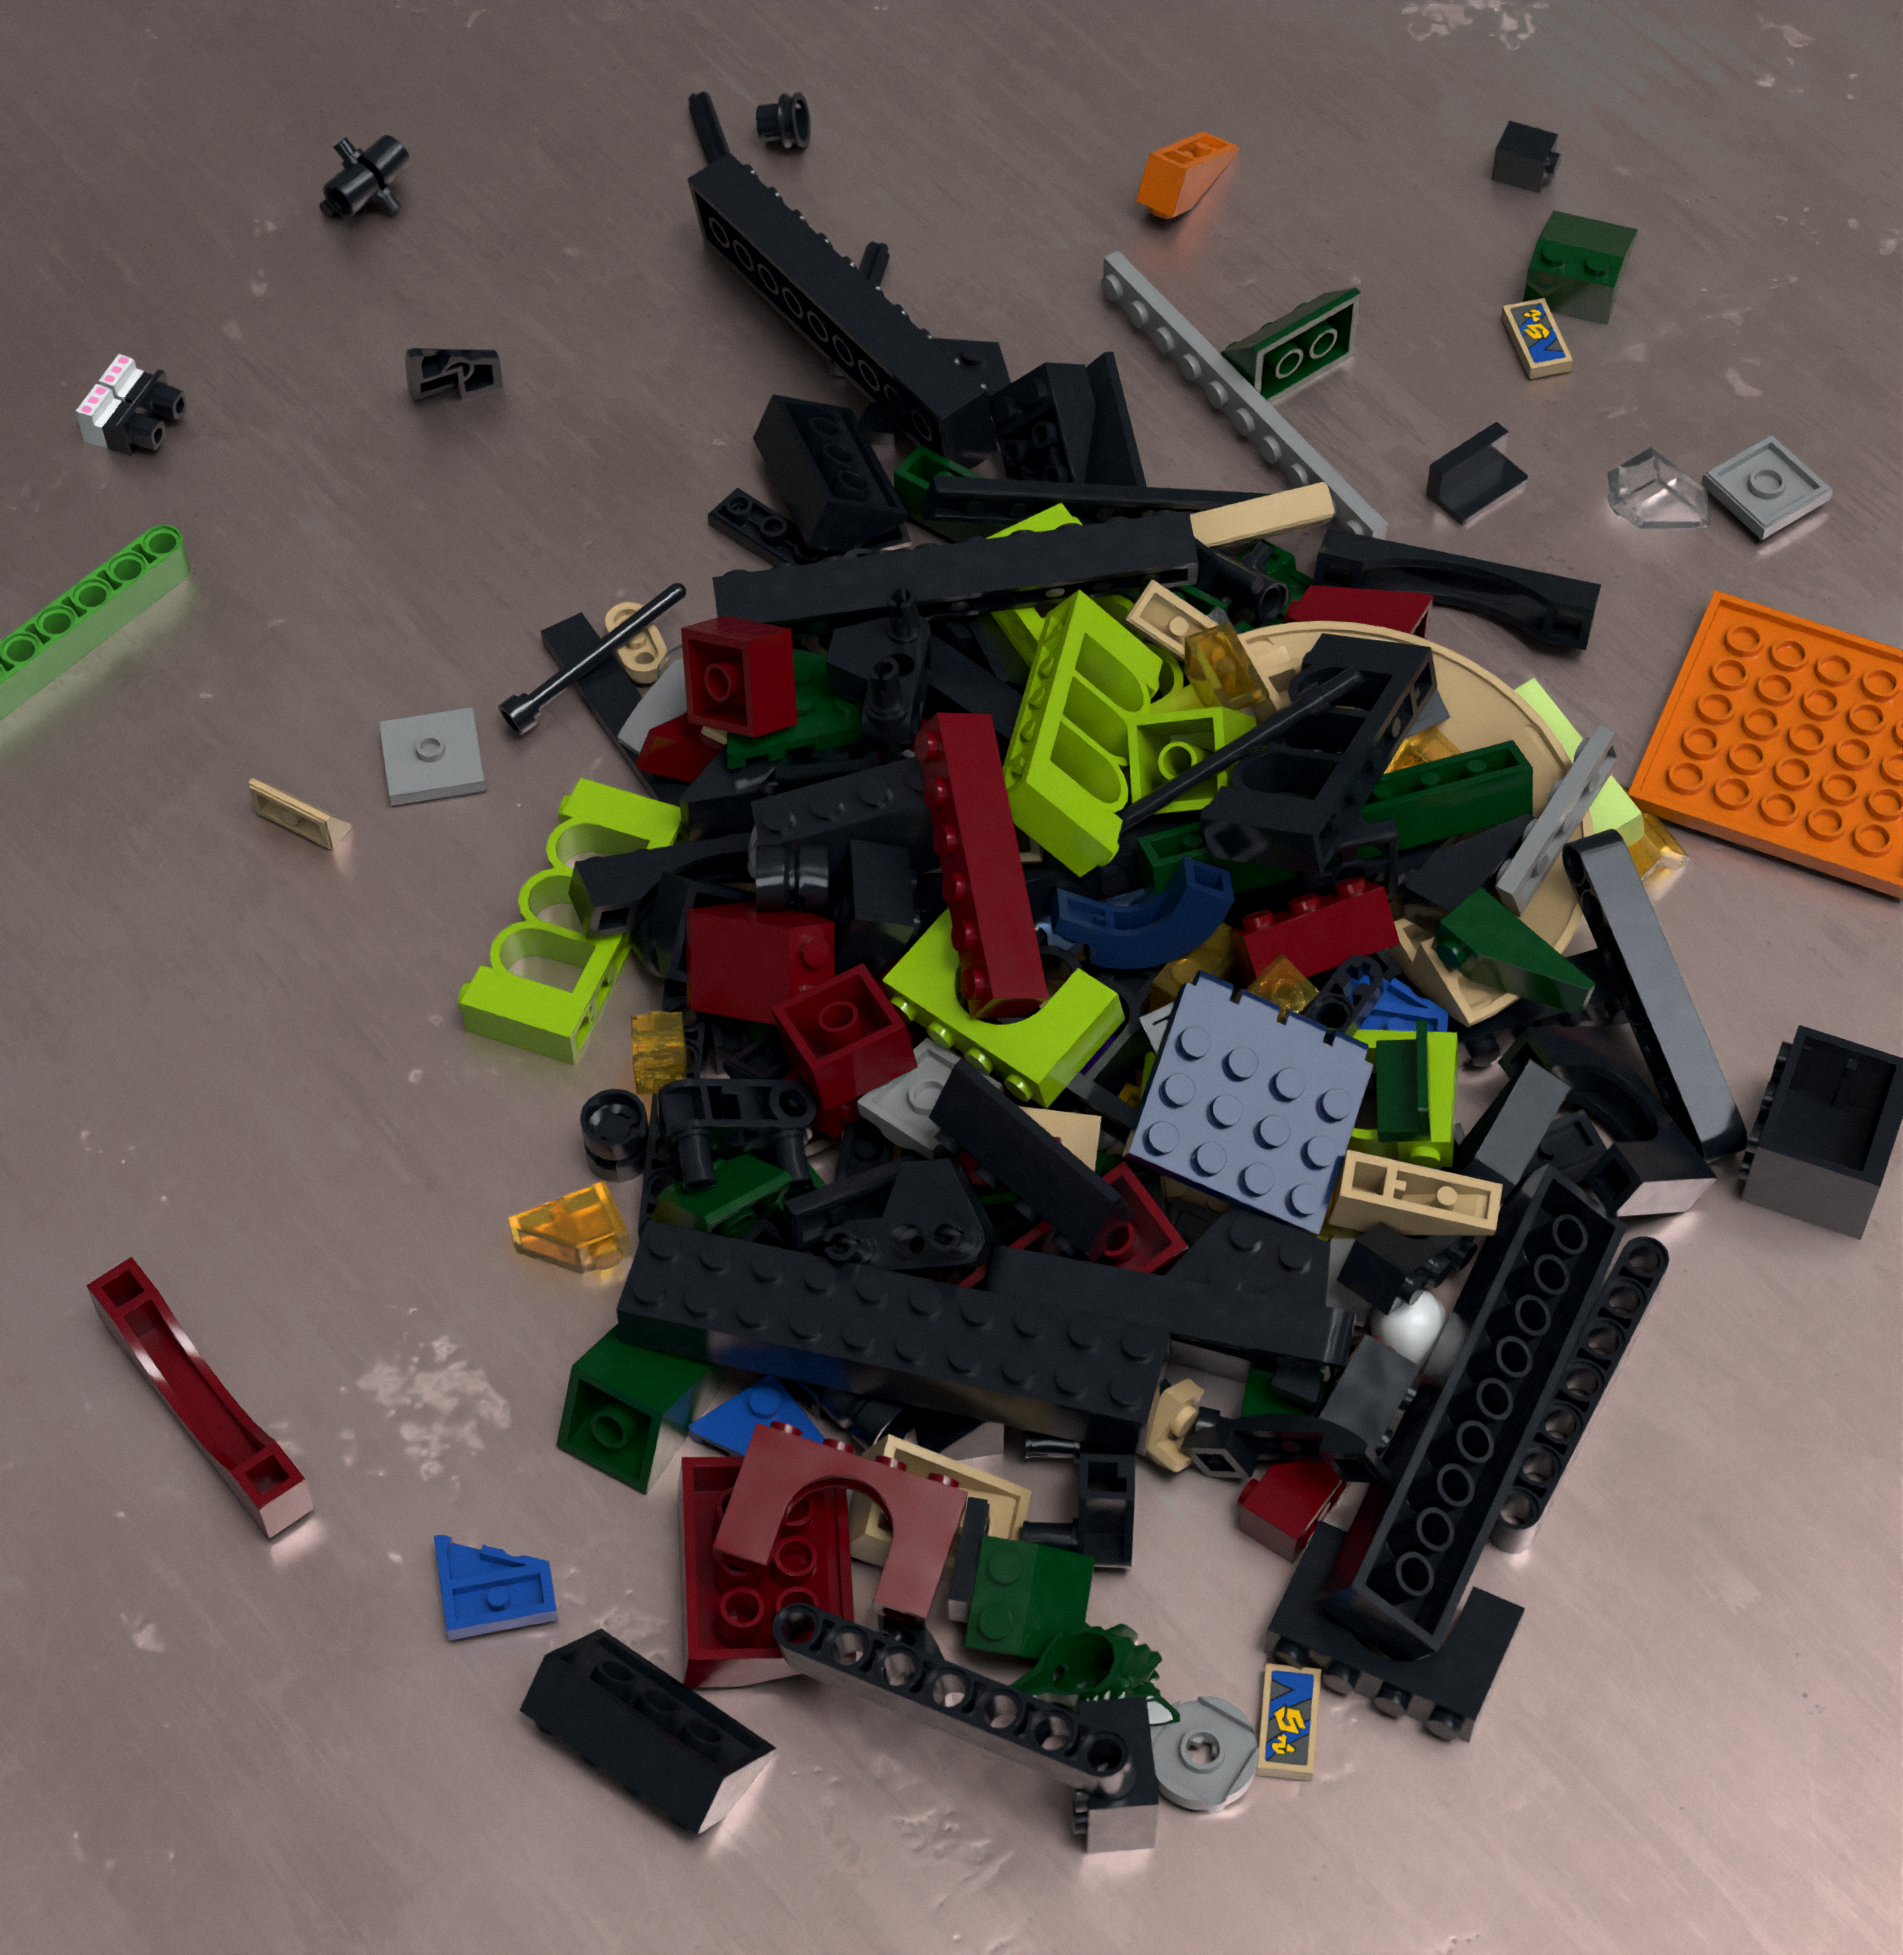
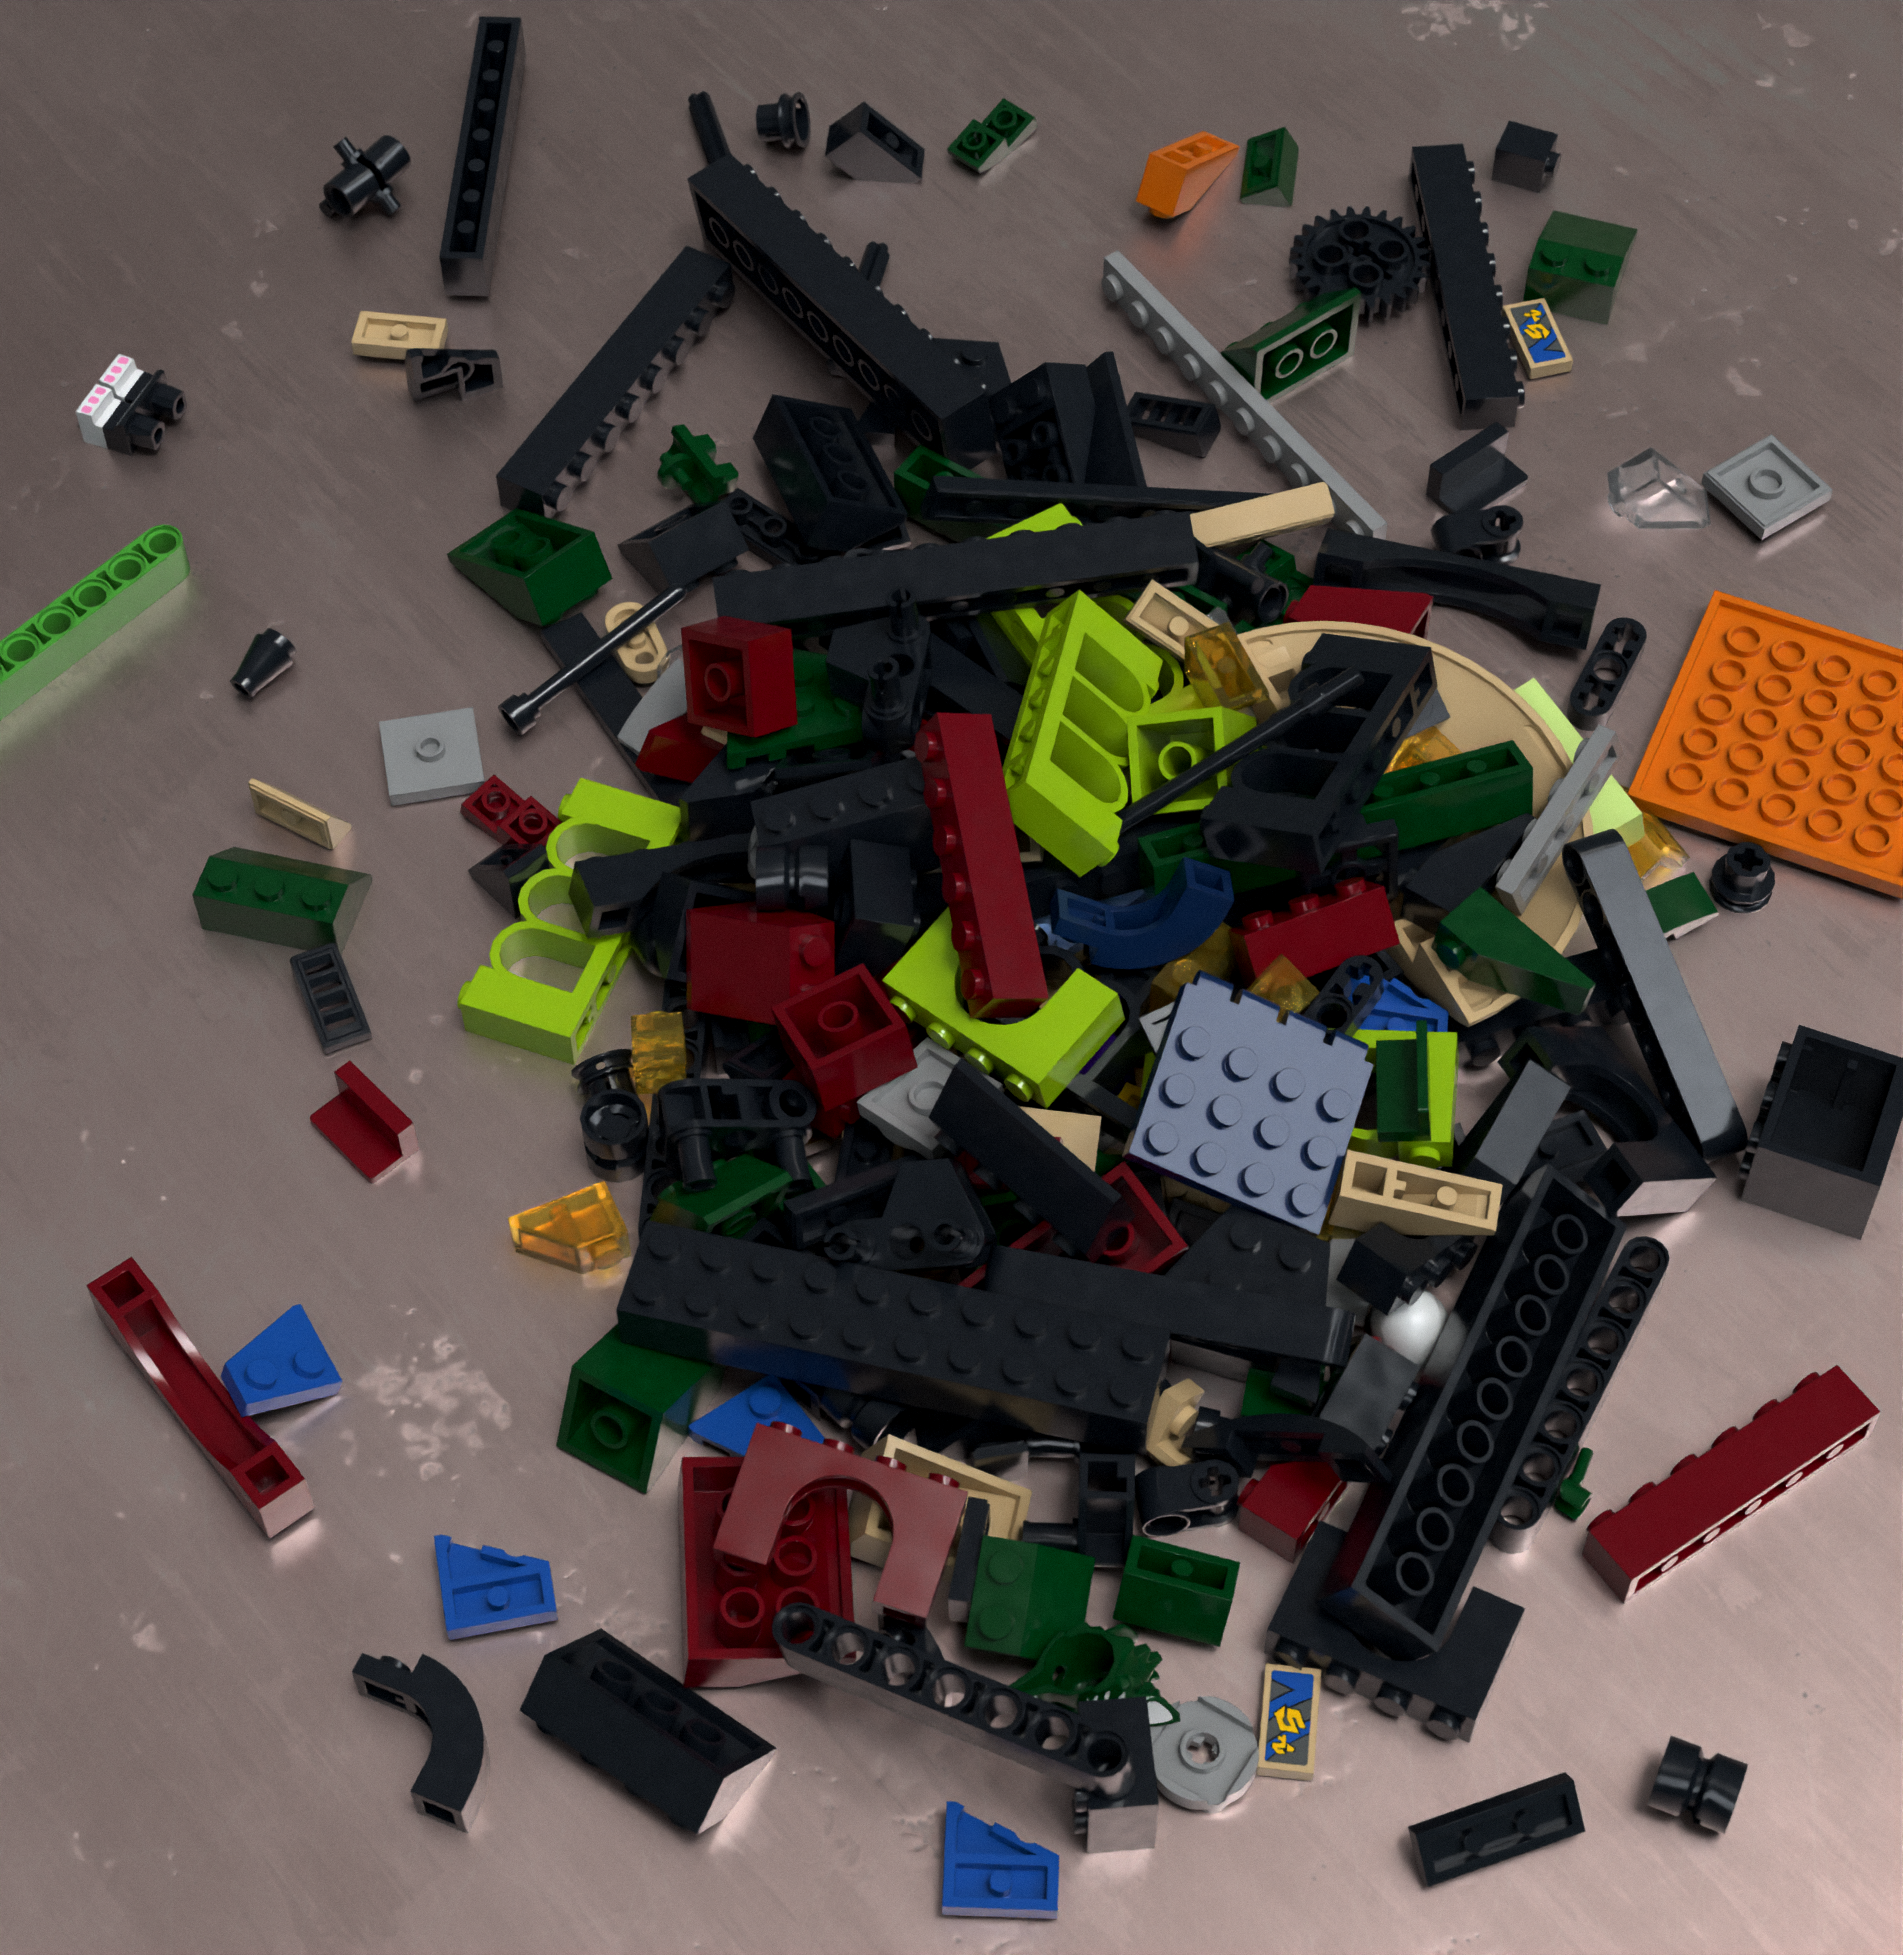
none -> dark green slope [192,847,372,956]
none -> blue wing [220,1304,343,1417]
none -> black cone [230,628,297,699]
none -> black slope [289,943,373,1054]
none -> dark red panel [310,1061,420,1184]
none -> tan plate [351,311,449,360]
none -> black arch [352,1653,490,1834]
none -> black brick [439,16,526,296]
none -> dark green slope [447,508,613,626]
none -> dark red slope [460,775,562,849]
none -> black slope [468,844,550,919]
none -> black brick [496,245,735,519]
none -> black piece [571,1049,639,1098]
none -> black slope [617,500,749,593]
none -> dark green hips [657,424,739,503]
none -> black slope [825,102,925,183]
none -> blue wing [942,1801,1059,1919]
none -> dark green slope [947,98,1038,173]
none -> black slope [969,1437,1028,1481]
none -> dark green brick [1112,1535,1240,1647]
none -> black slope [1127,392,1221,458]
none -> black piece [1135,1459,1239,1537]
none -> dark green slope [1240,127,1299,207]
none -> black gear [1289,206,1431,322]
none -> black brick [1408,144,1525,431]
none -> black plate [1408,1772,1586,1887]
none -> black piece [1431,505,1523,565]
none -> dark green hand [1554,1447,1593,1520]
none -> black beam [1567,617,1647,731]
none -> dark red brick [1582,1365,1881,1604]
none -> dark green slope [1646,872,1719,939]
none -> black wheel [1647,1736,1748,1834]
none -> black piece [1709,842,1775,914]

